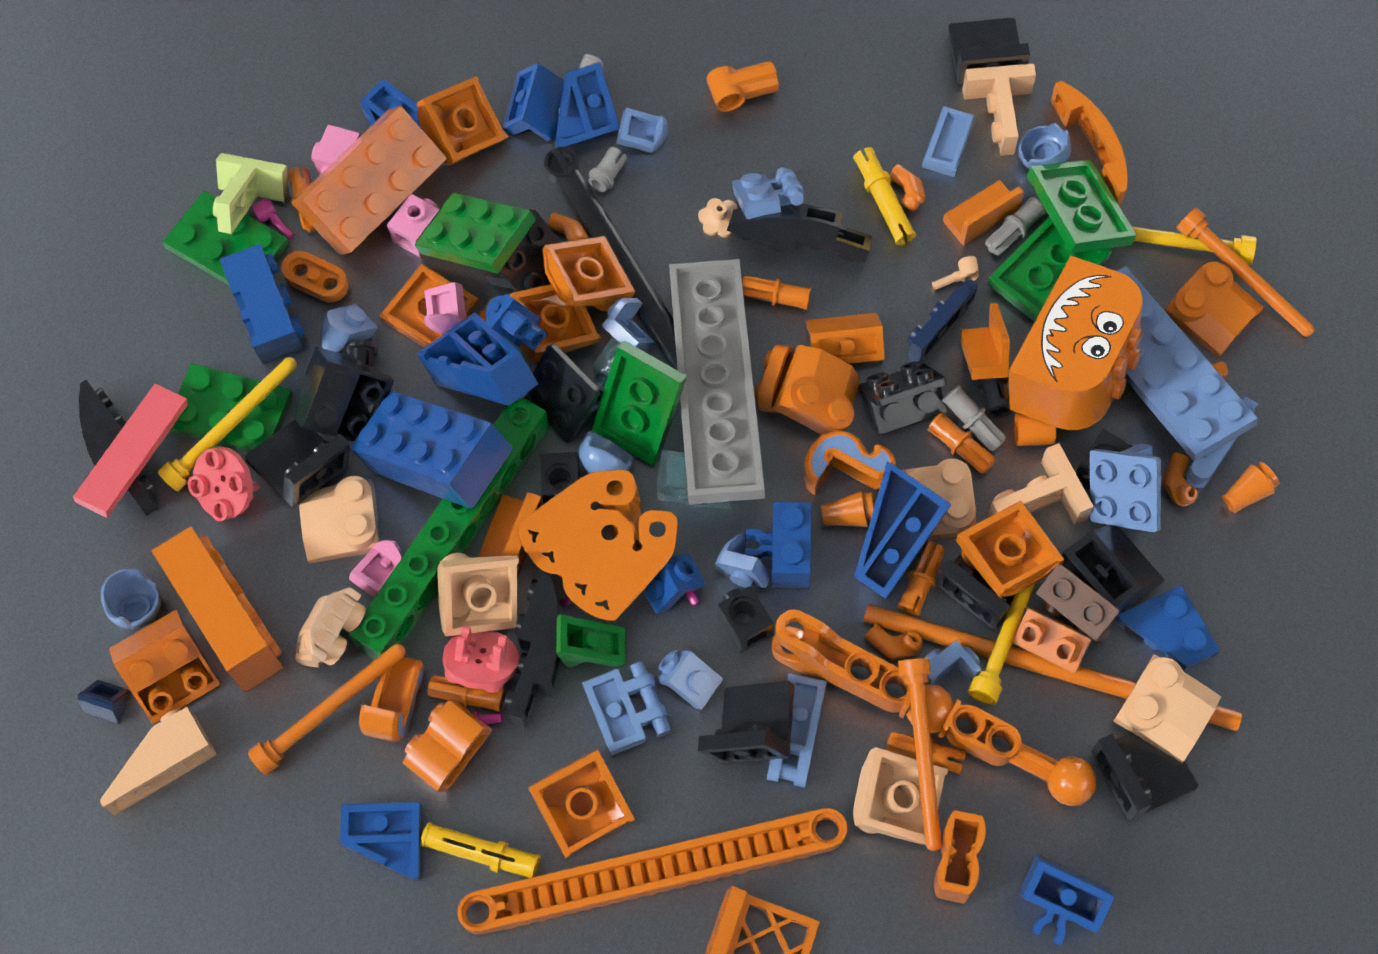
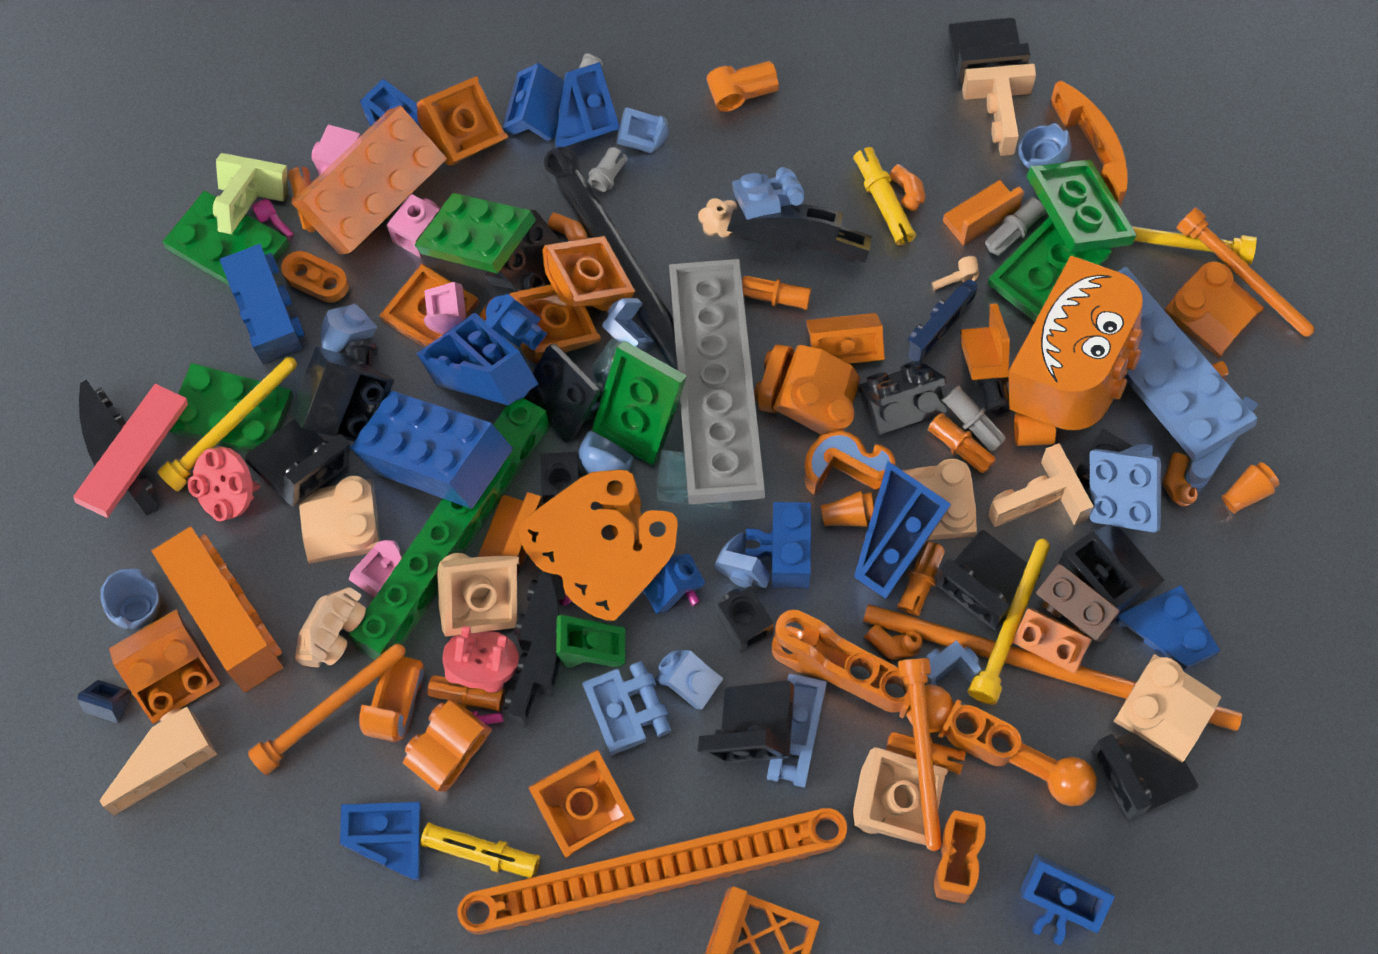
medium blue tile [922,106,976,178] -> none
orange slope [956,500,1064,597] -> none

